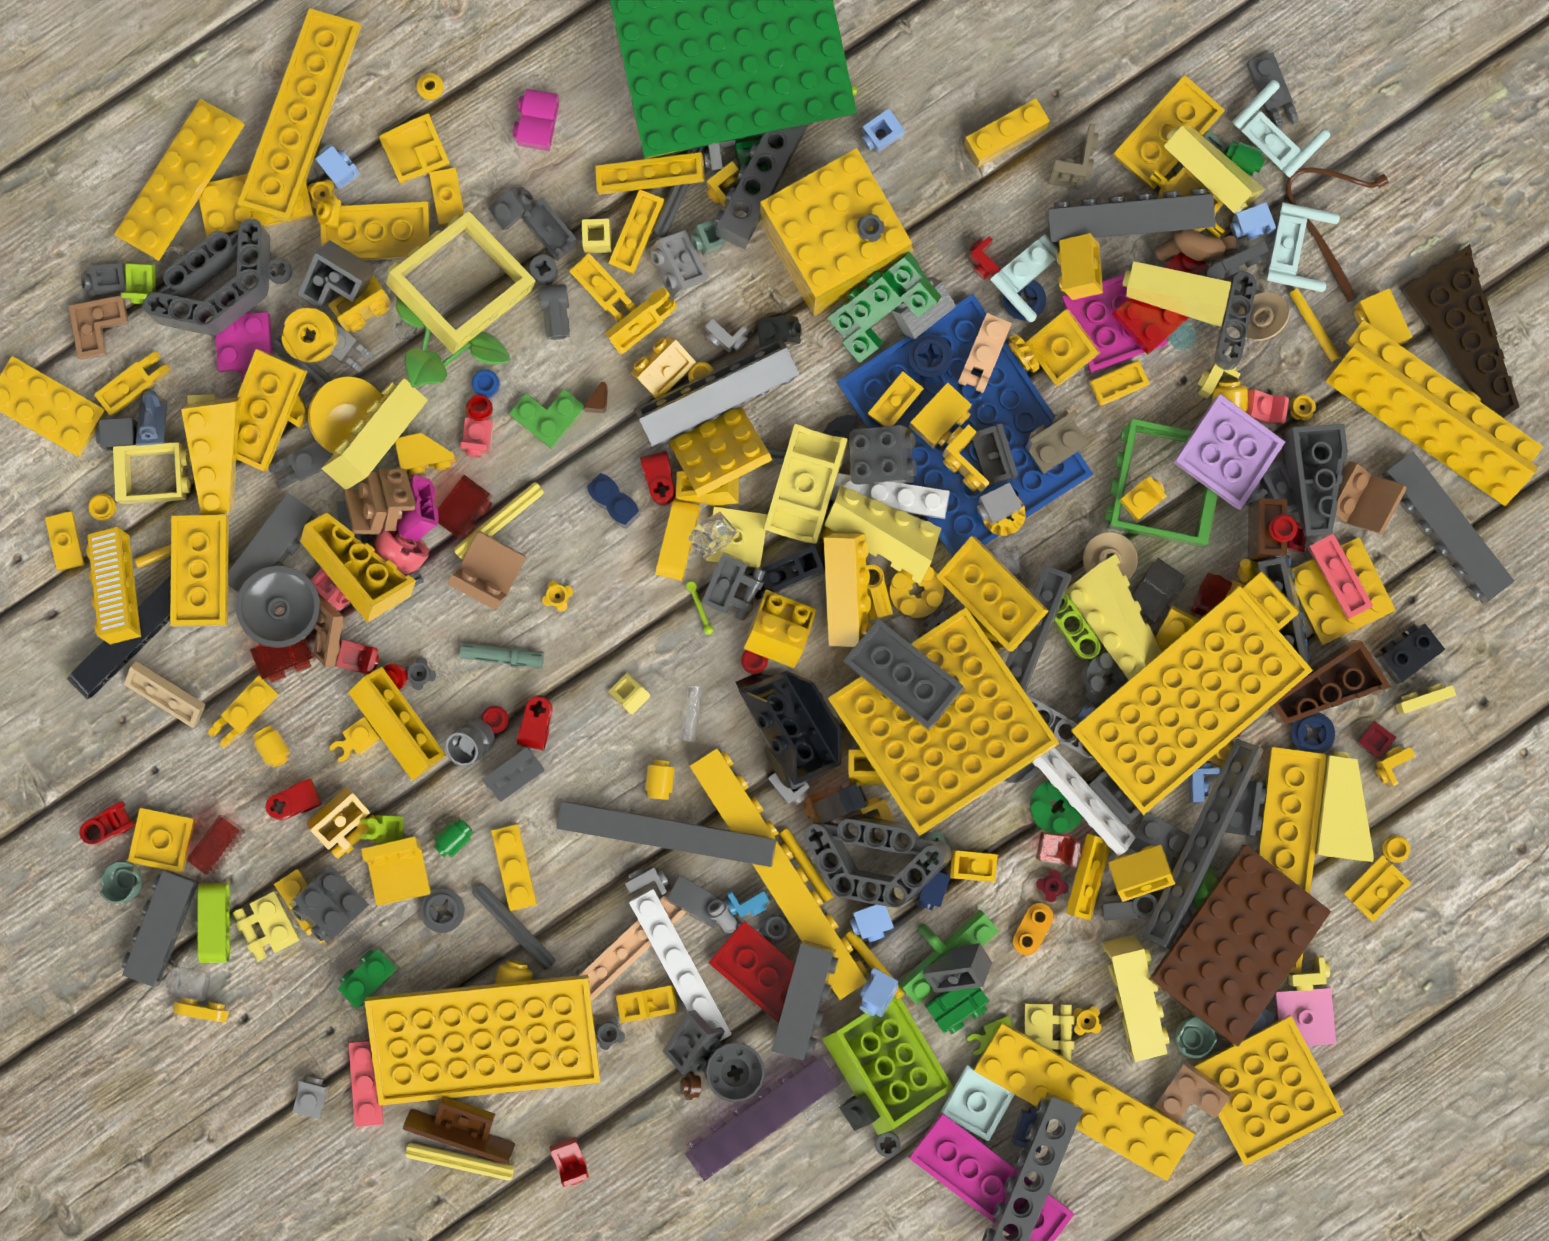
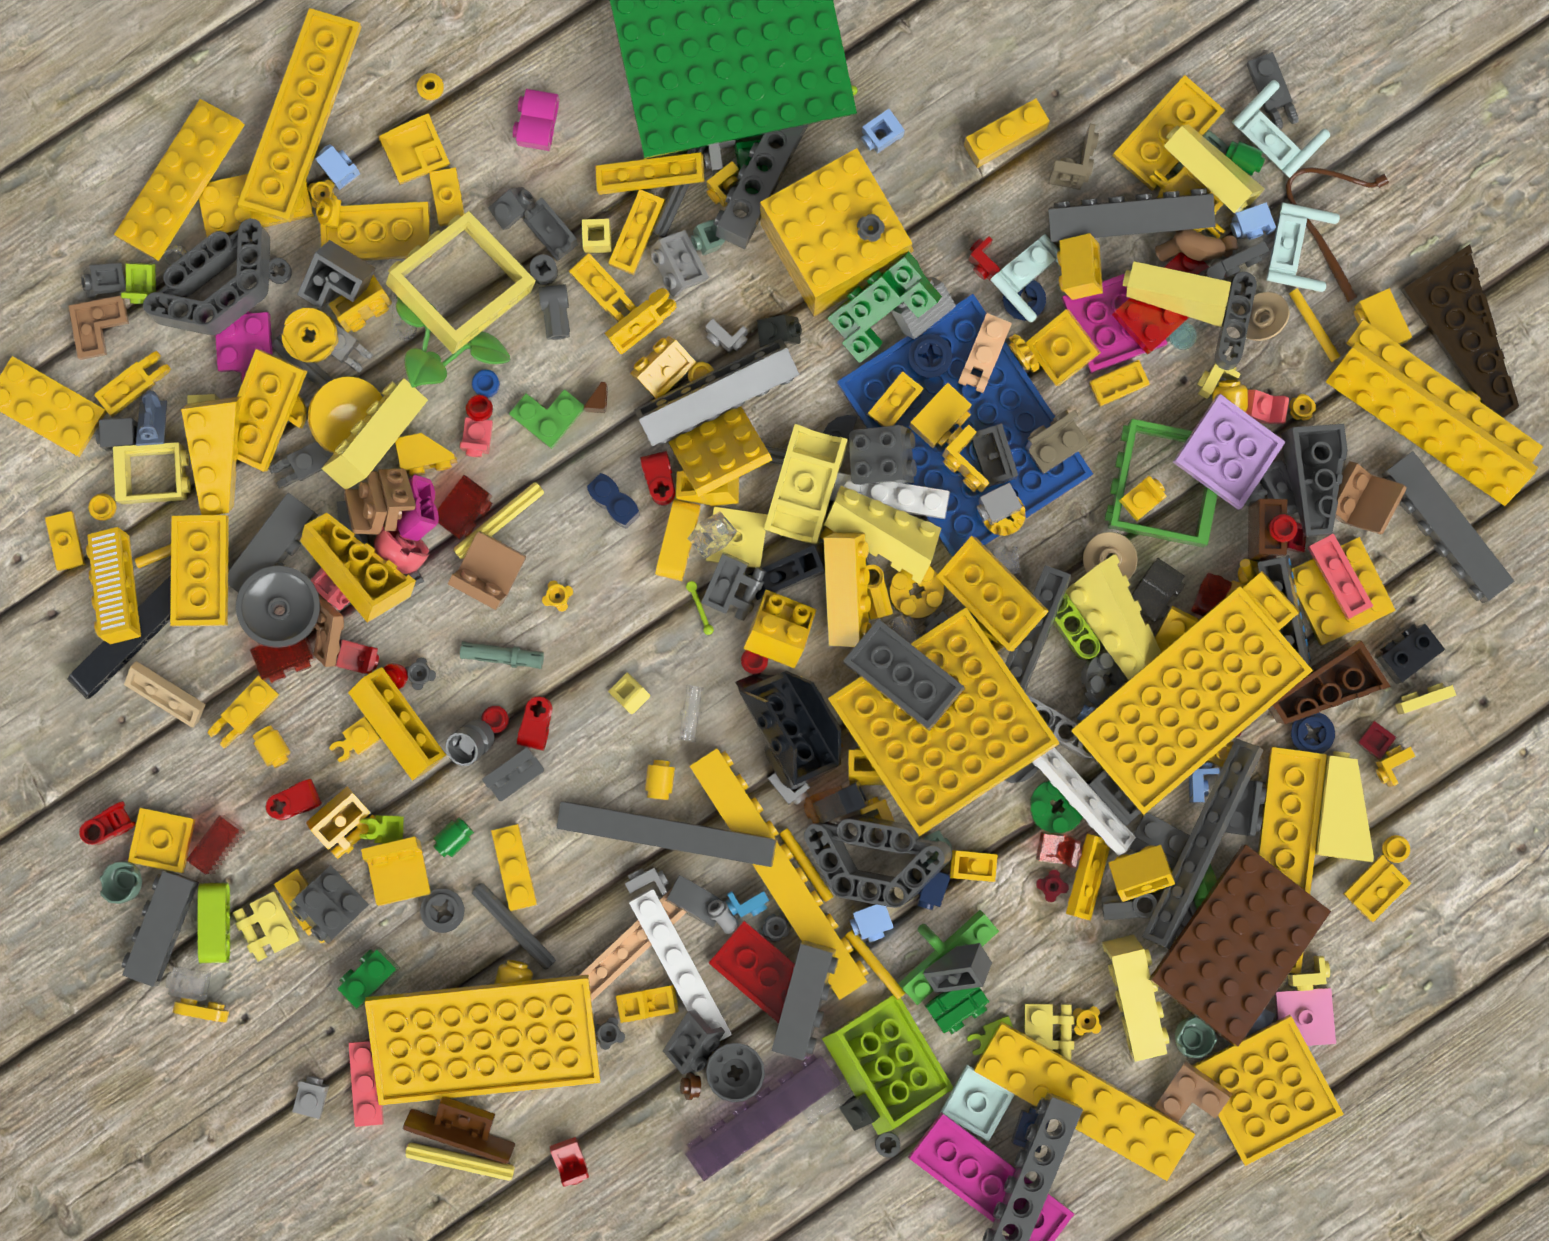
light blue brick [859,968,898,1018] -> none
light orange plate [1012,903,1053,955] -> none

